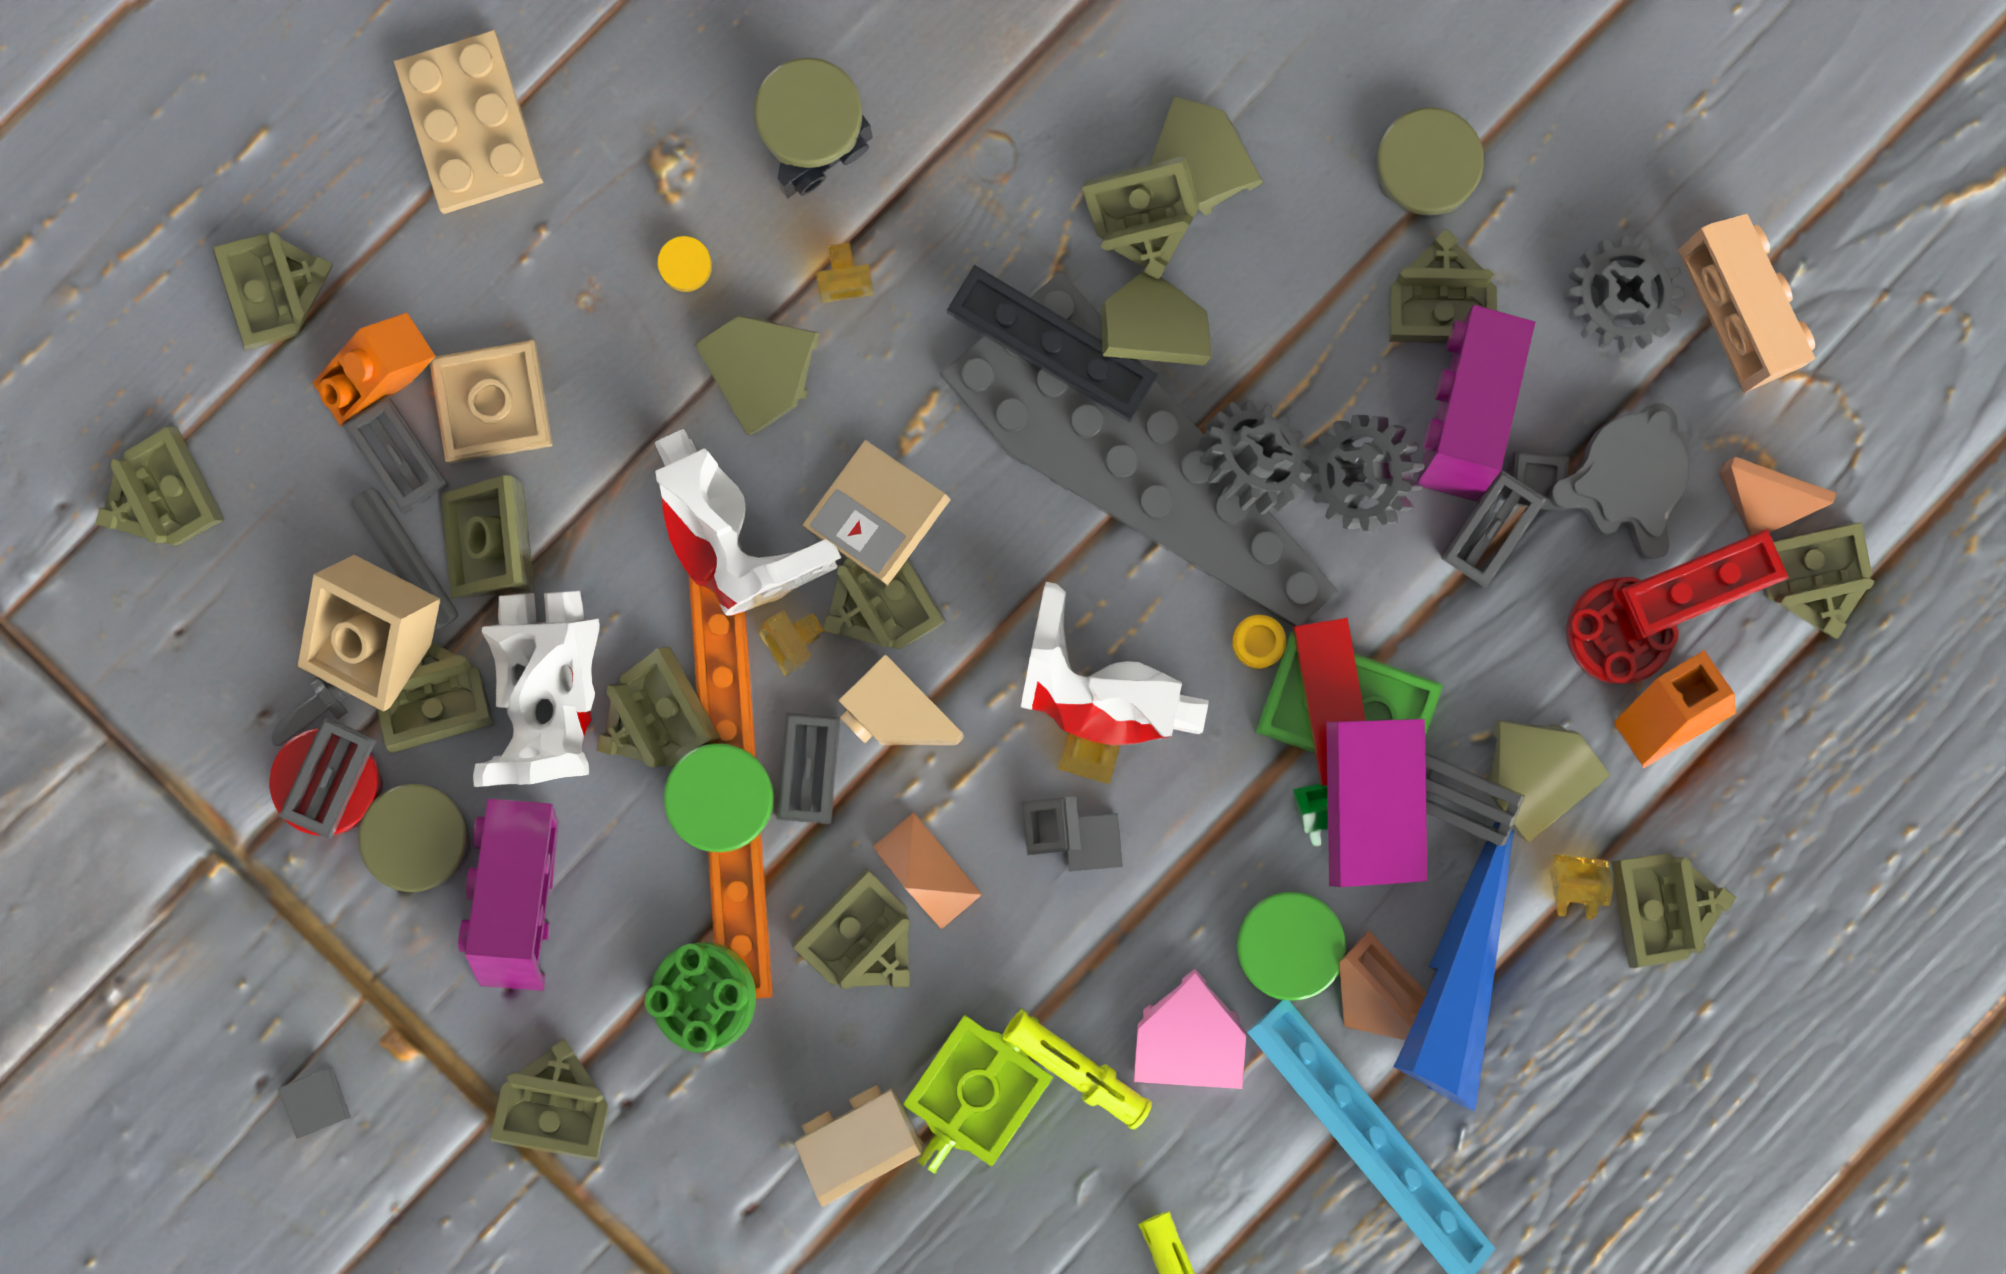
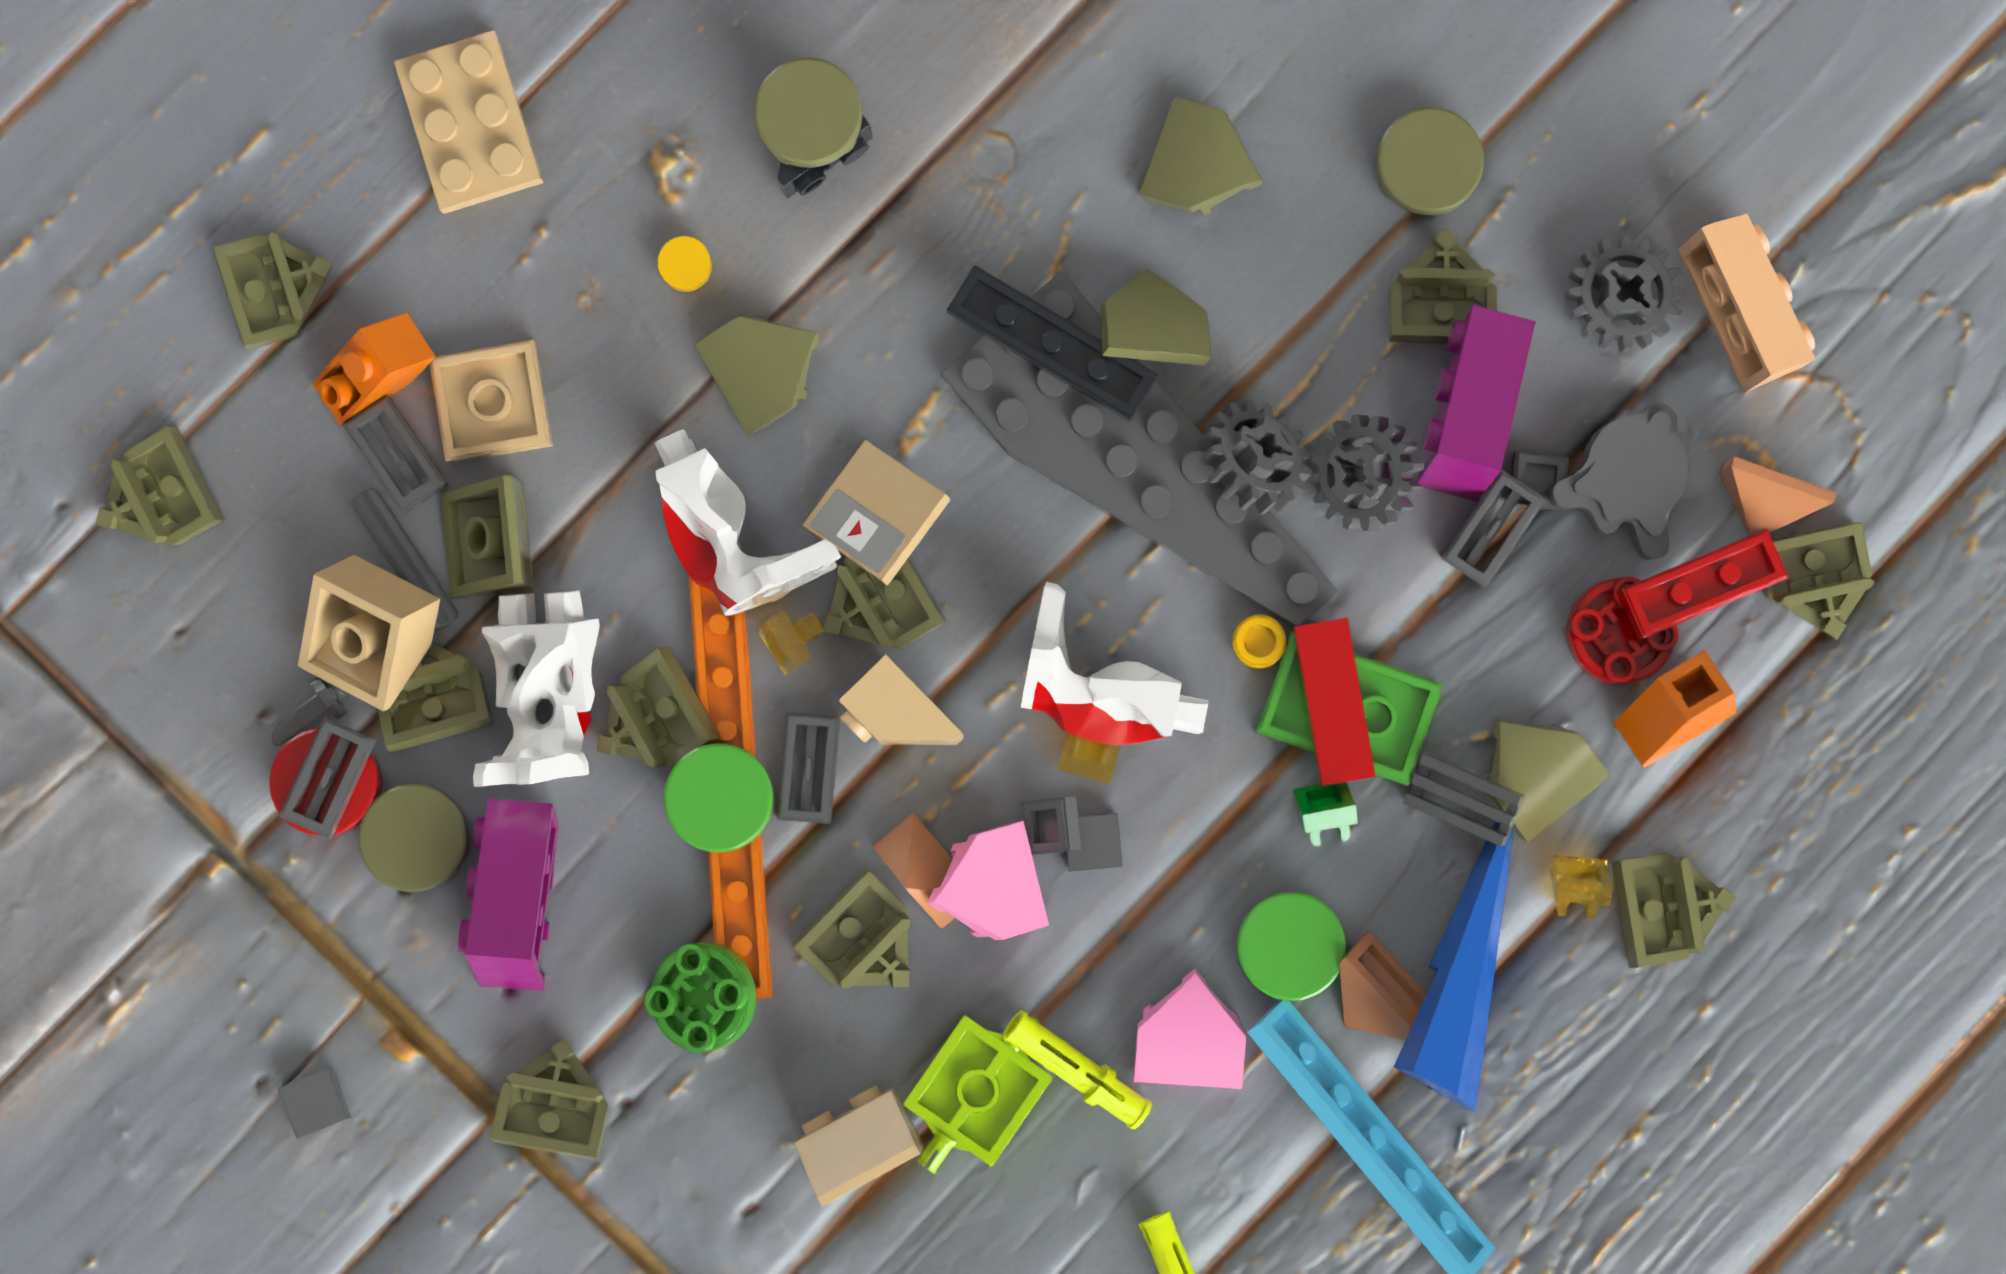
clear yellow tile [816,242,874,303] -> none
olive slope [1082,155,1199,280] -> none
magenta tile [1326,719,1427,887] -> none
none -> bright pink slope [927,821,1049,940]

